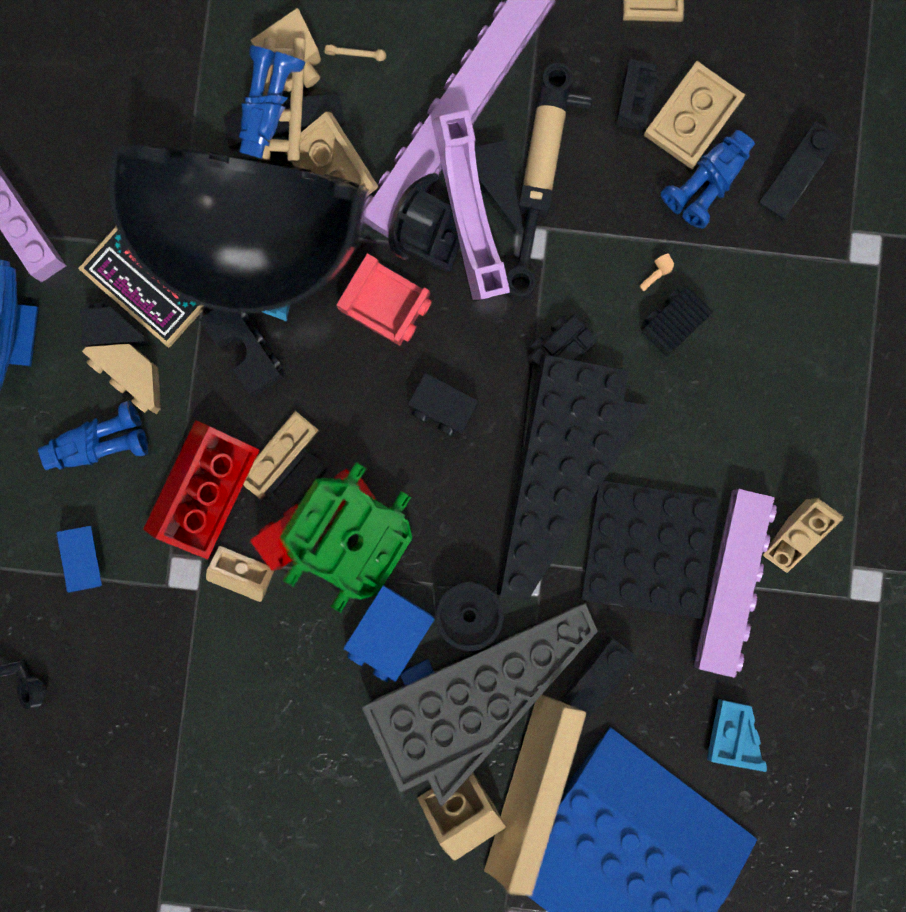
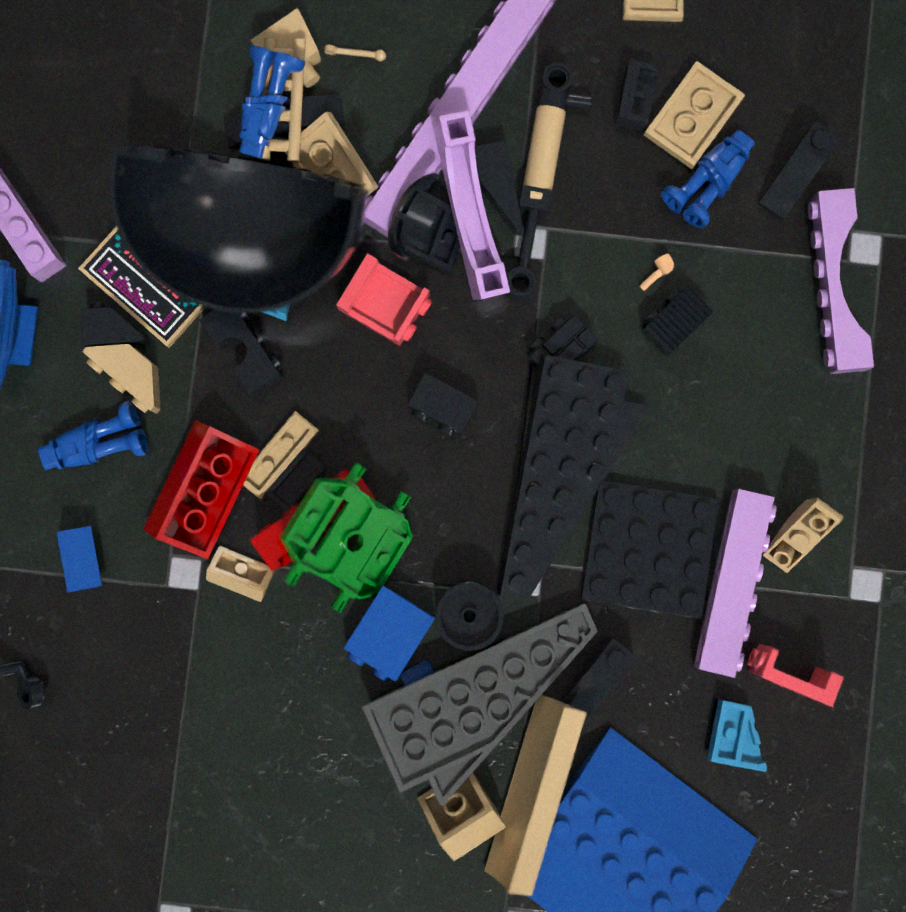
none -> coral panel [747,644,844,707]
none -> lavender arch [808,188,874,374]

